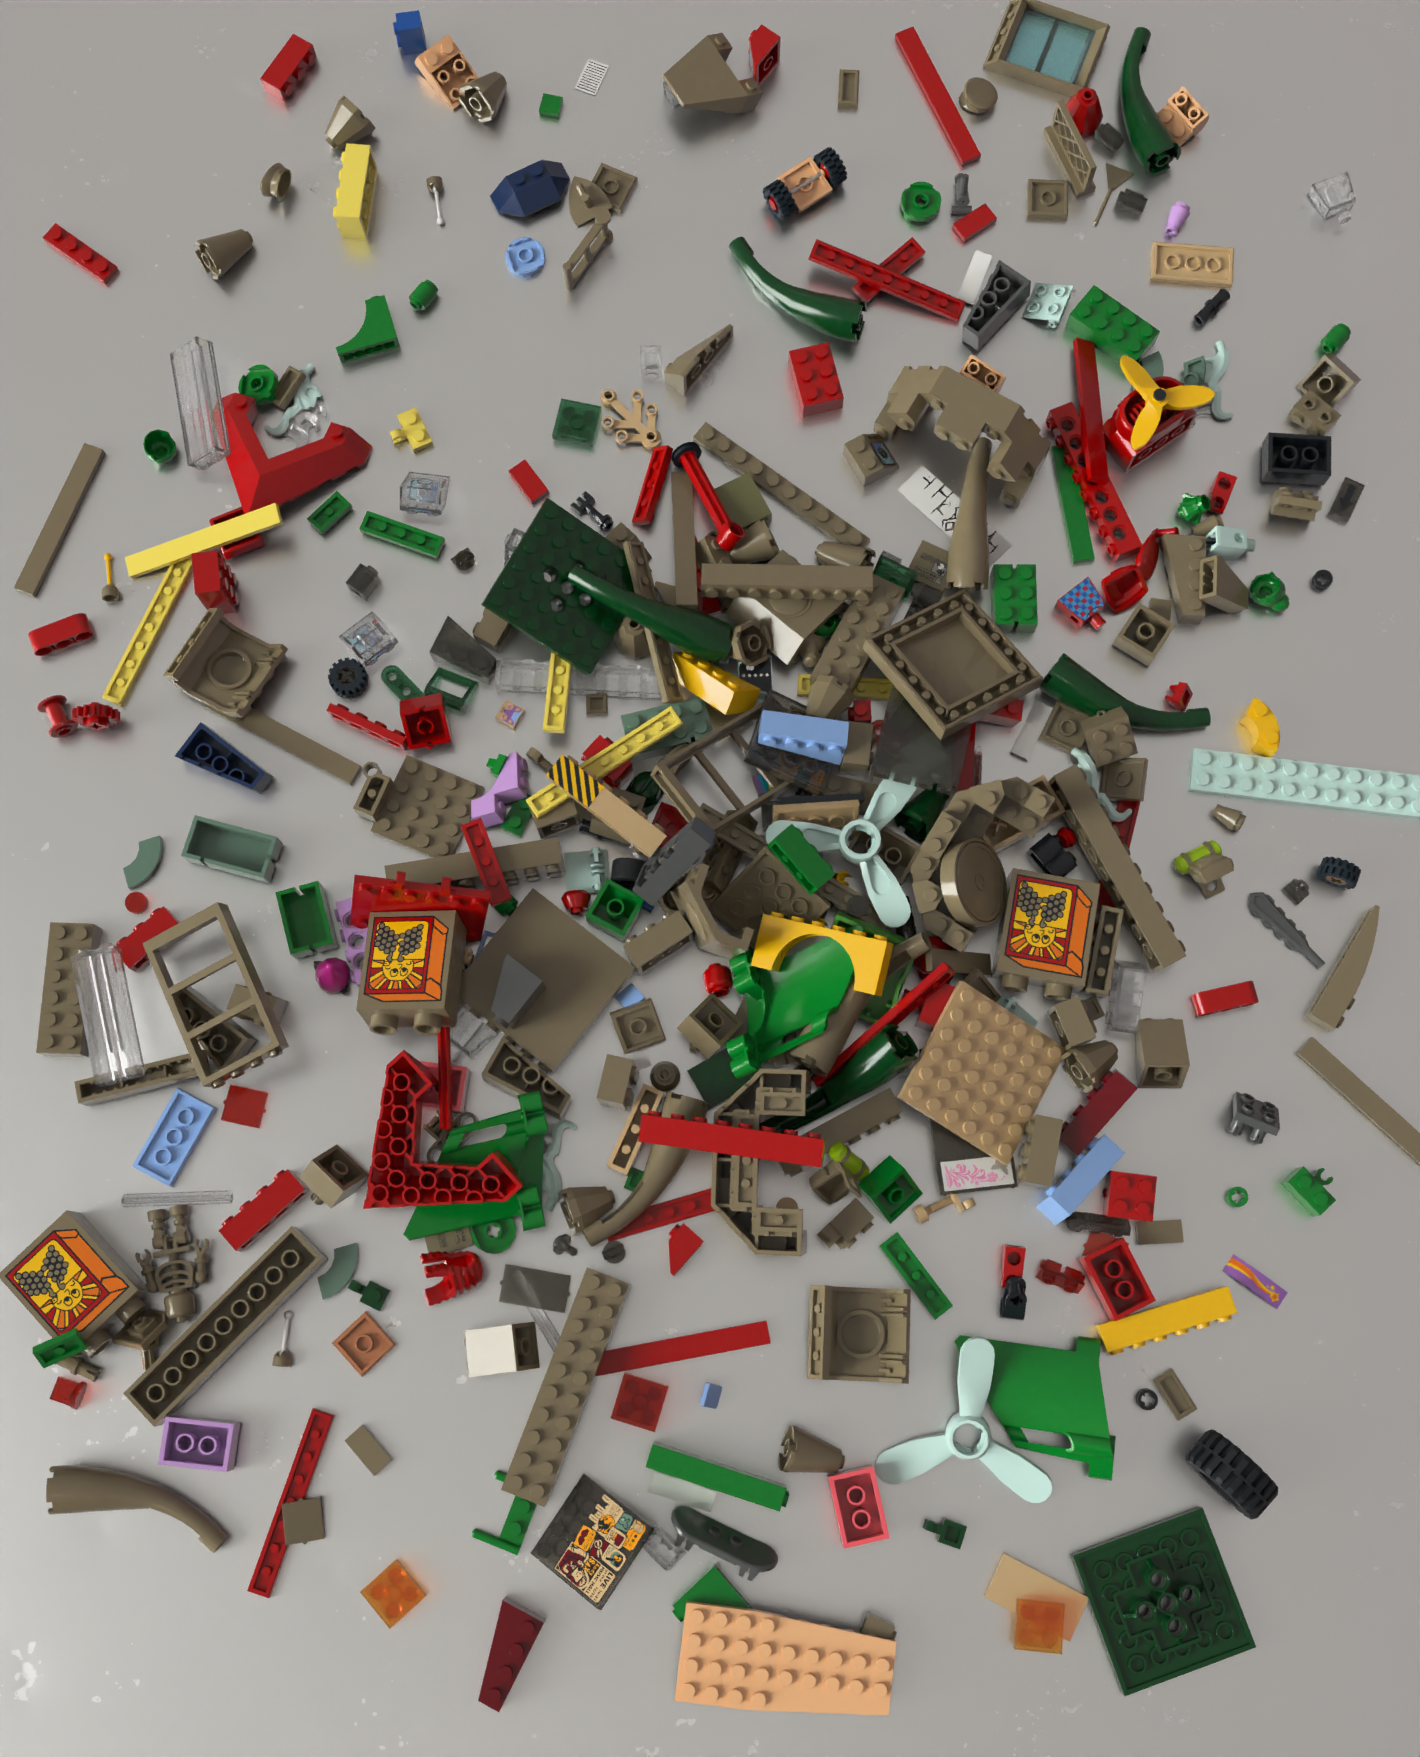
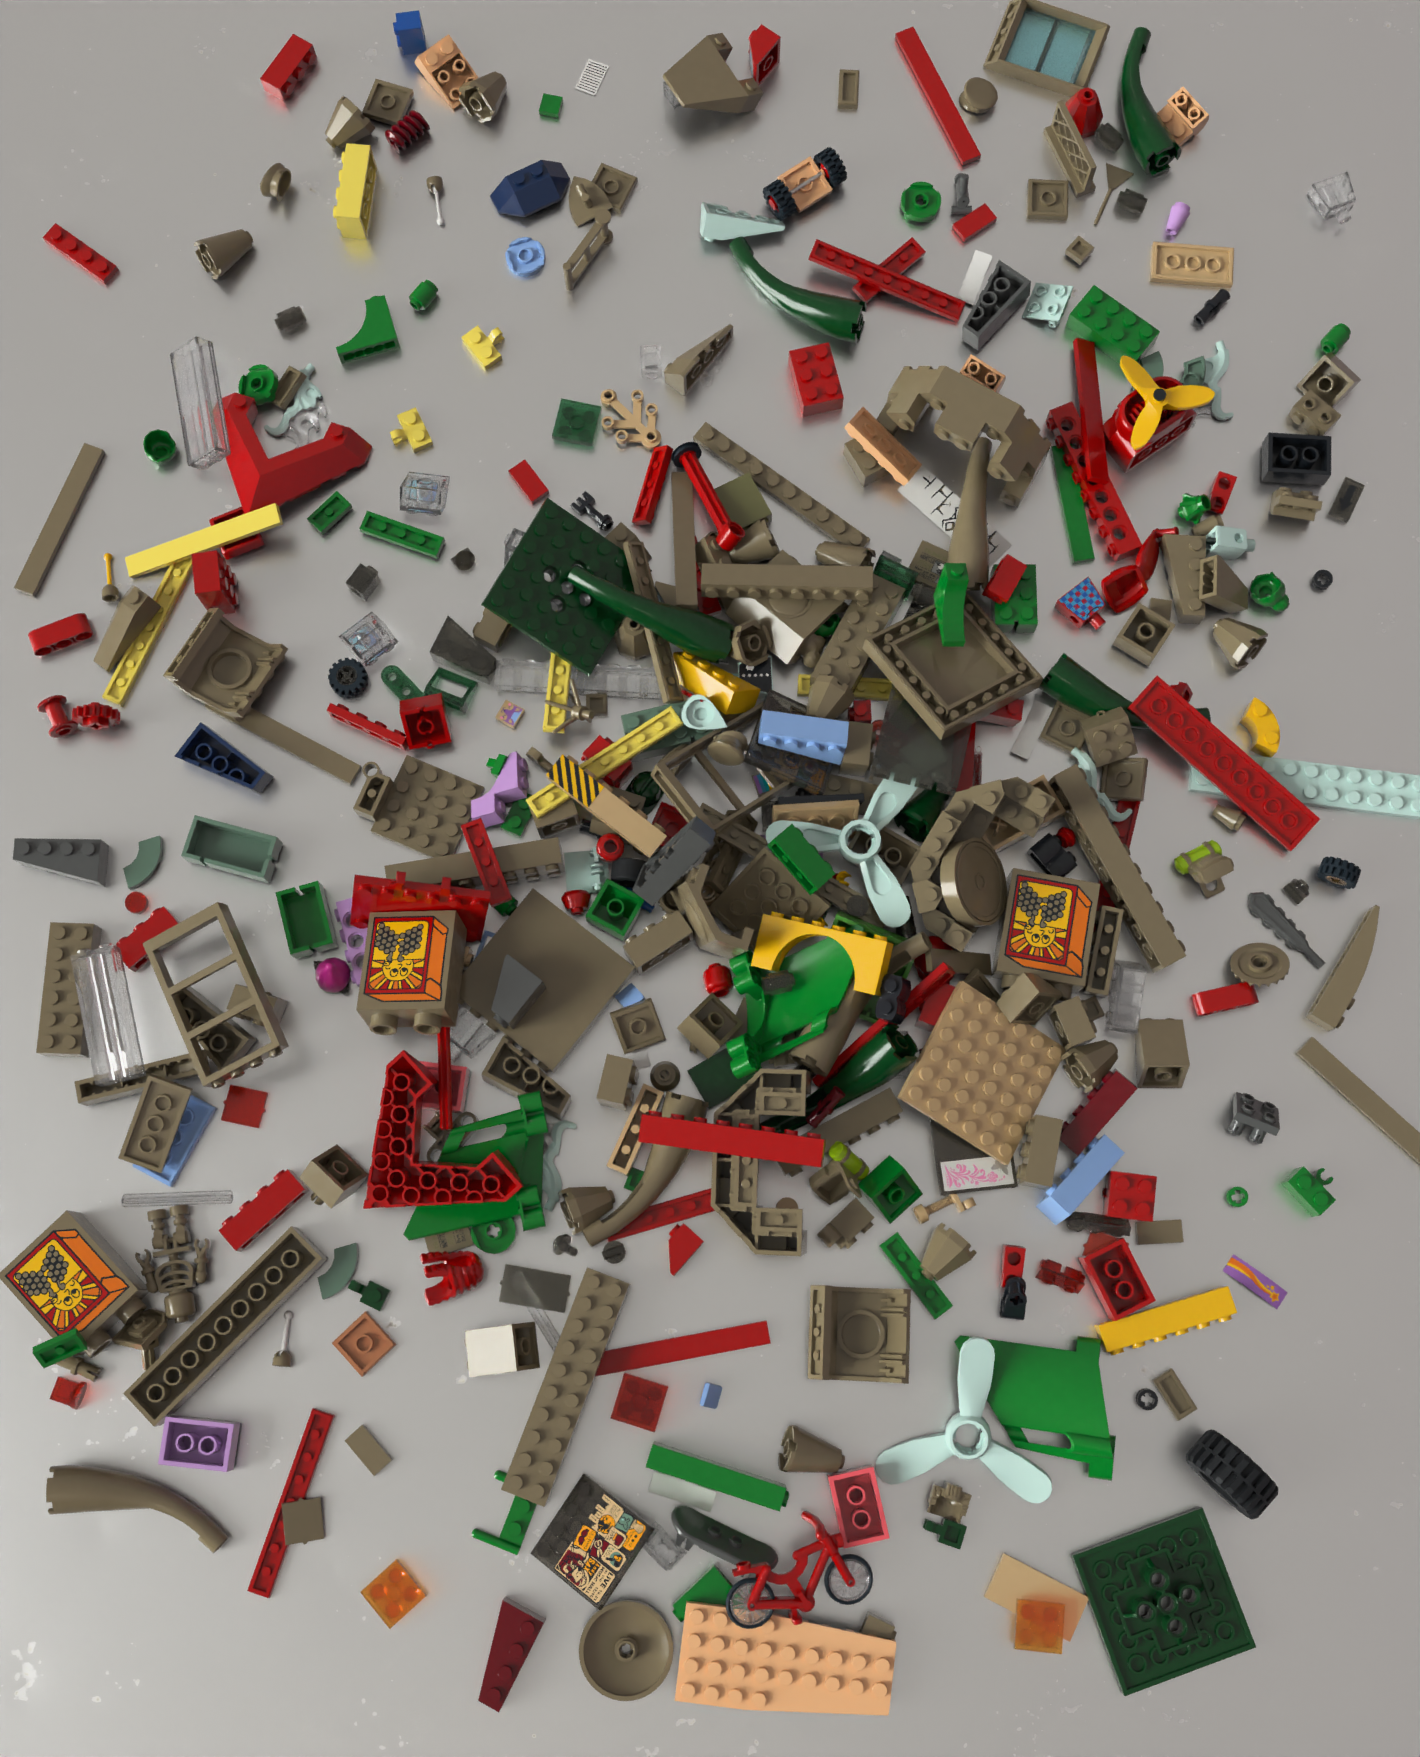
none -> dark grey wedge [13,838,109,887]
none -> dark tan wedge [93,585,161,672]
none -> dark tan plate [118,1074,193,1173]
none -> clear smoke brick [274,306,307,333]
none -> dark tan plate [362,79,414,125]
none -> dark red piece [385,110,430,154]
none -> light yellow plate [461,325,504,370]
none -> dark tan plant [545,679,595,734]
none -> dark tan dish [579,1600,673,1701]
none -> red head [596,833,624,863]
none -> light aqua piece [680,690,727,730]
none -> light aqua wedge [700,202,785,242]
none -> dark tan piece [707,731,747,766]
none -> piece [726,1511,873,1629]
none -> clear smoke brick [761,969,795,996]
none -> dark red pin [806,1086,845,1128]
none -> light nougat plate [844,407,922,486]
none -> black brick [875,974,911,1025]
none -> dark tan cone [920,1223,977,1281]
none -> dark tan hair [927,1481,972,1523]
none -> green arch [933,563,969,647]
none -> red hinge [981,554,1027,604]
none -> dark tan slope [996,972,1063,1025]
none -> dark tan plate [1065,236,1094,265]
none -> red plate [1127,675,1320,851]
none -> dark tan cone [1213,618,1268,670]
none -> dark tan gear [1230,943,1290,988]

